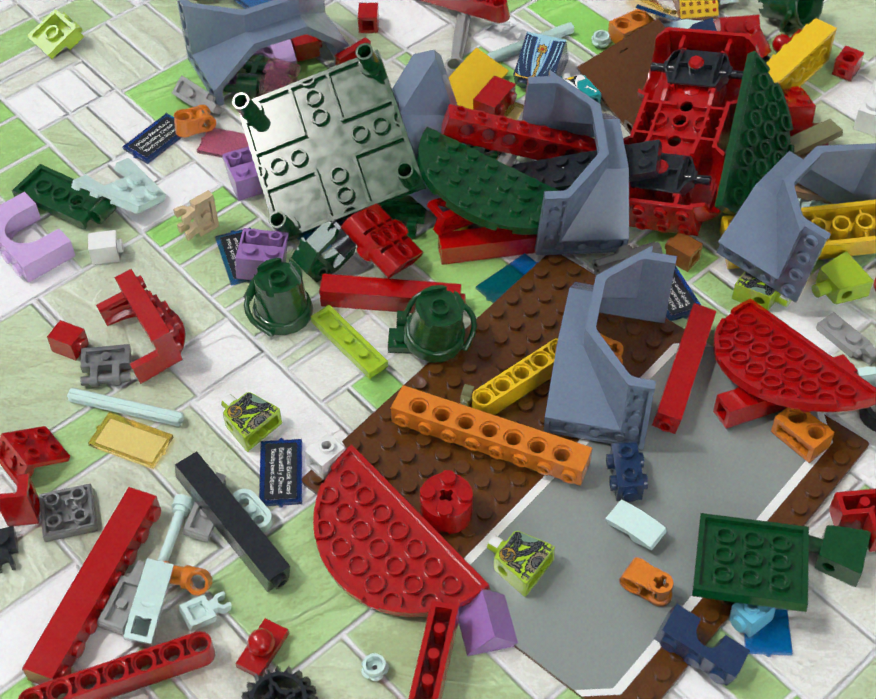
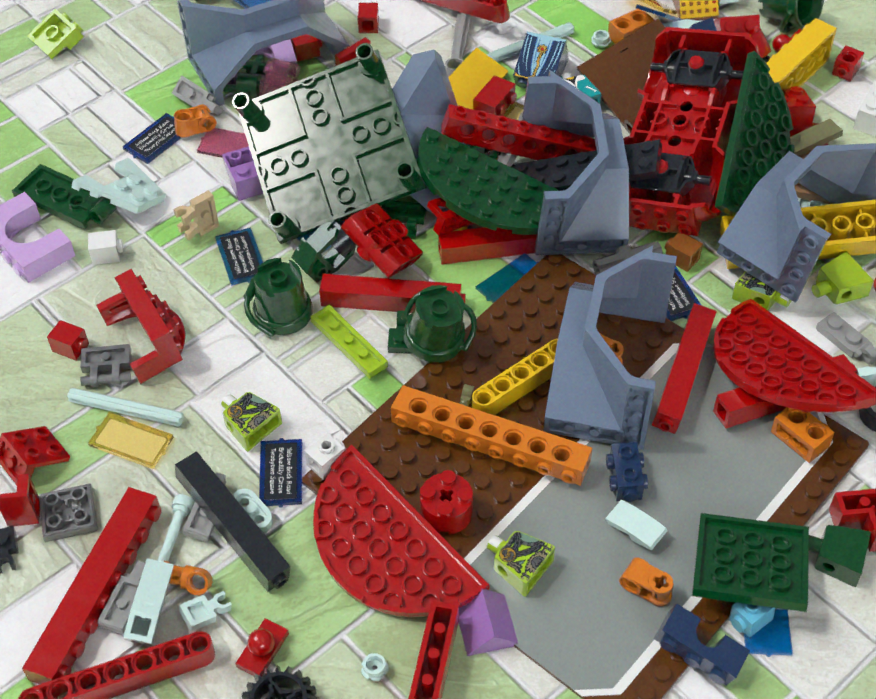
medium lavender slope [235,228,289,280] -> none

